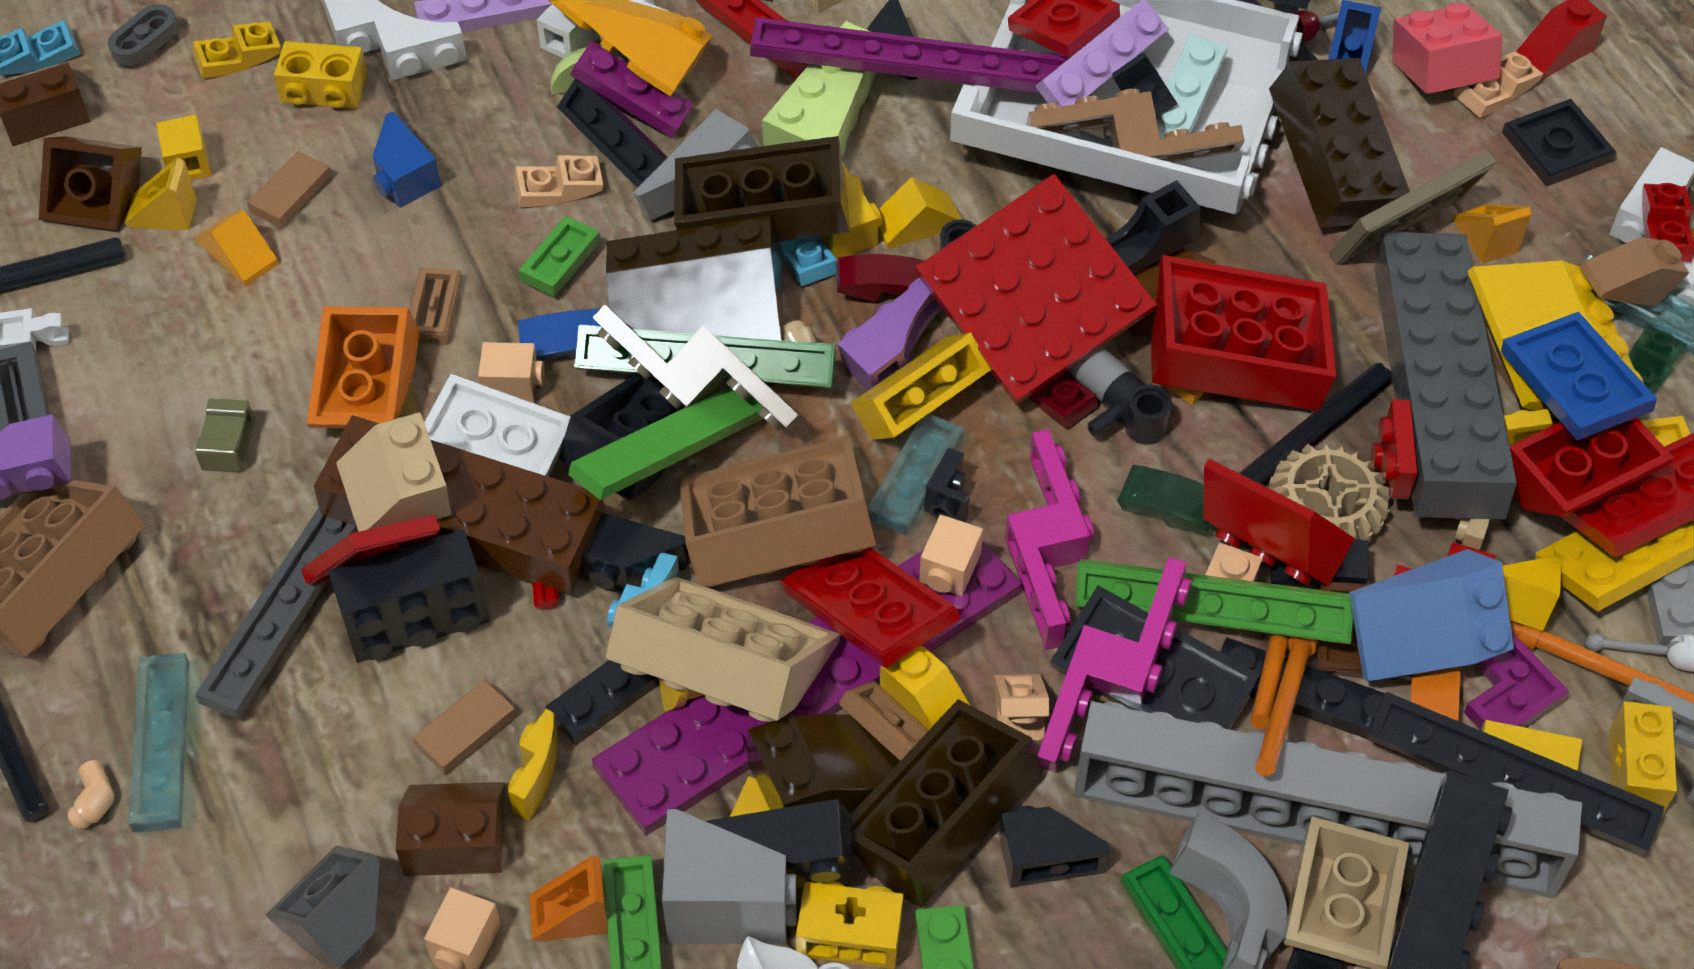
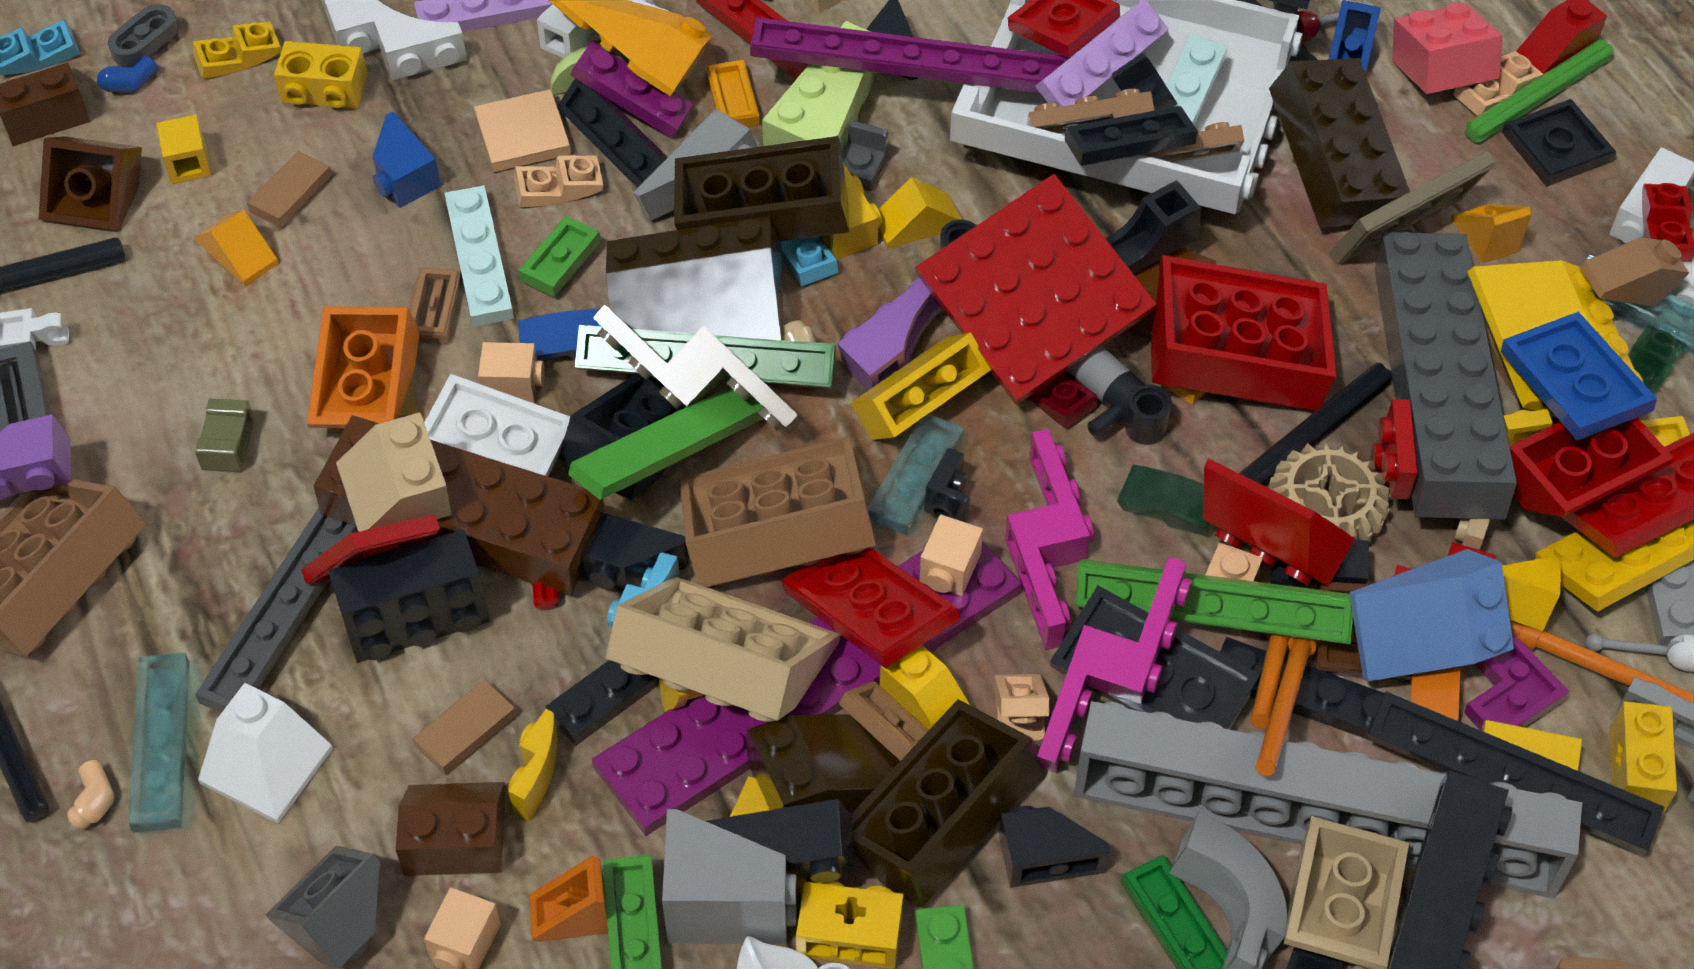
yellow slope [125,157,197,231] -> none
dark red slope [836,254,925,302] -> none
none -> blue arm [97,56,158,93]
none -> white slope [198,683,333,824]
none -> light aqua plate [444,185,514,327]
none -> light nougat tile [474,89,571,172]
none -> light orange tile [706,60,760,127]
none -> dark grey bracket [842,121,888,191]
none -> black plate [1064,106,1198,166]
none -> bright green axle [1464,39,1614,143]

